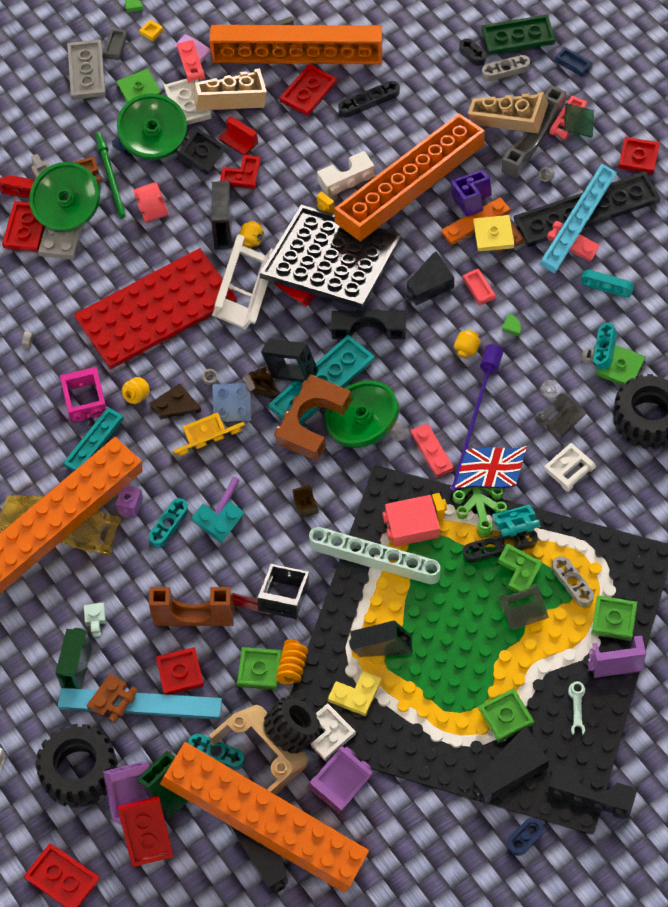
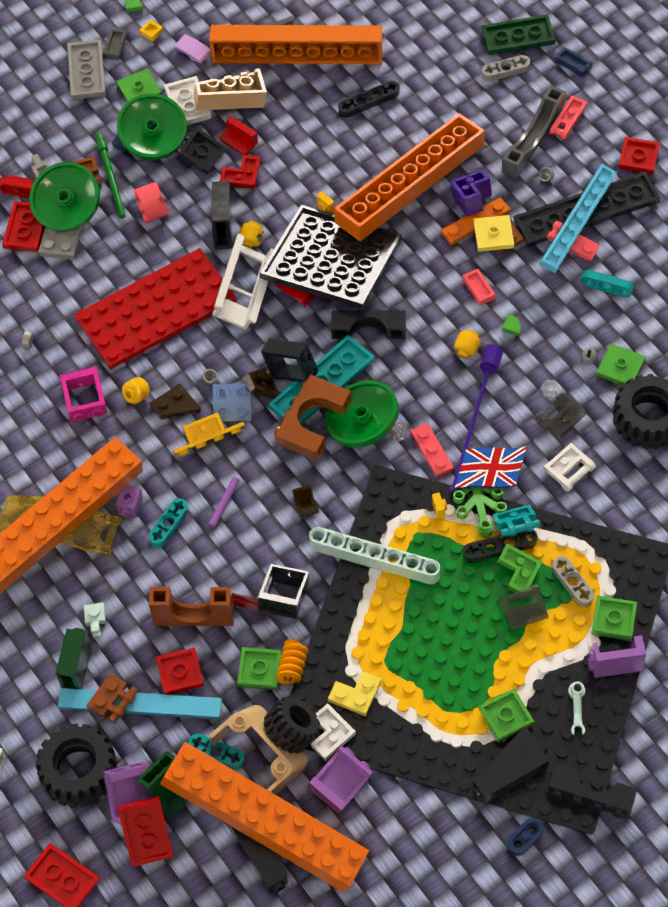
teal plate [63,407,124,472] -> none
coral plate [177,40,205,83] -> none
teal plate [190,501,245,543] -> none
red plate [279,64,338,116] -> none
white arch [317,151,375,197] -> none
black slope [349,620,413,657] -> none
coral brick [382,495,440,547] -> none
black slope [406,251,455,306] -> none
black beam [459,38,486,66] -> none
tan wedge [468,92,548,133] -> none
clear green piece [563,103,595,138] -> none
teal beam [593,323,617,370] -> none

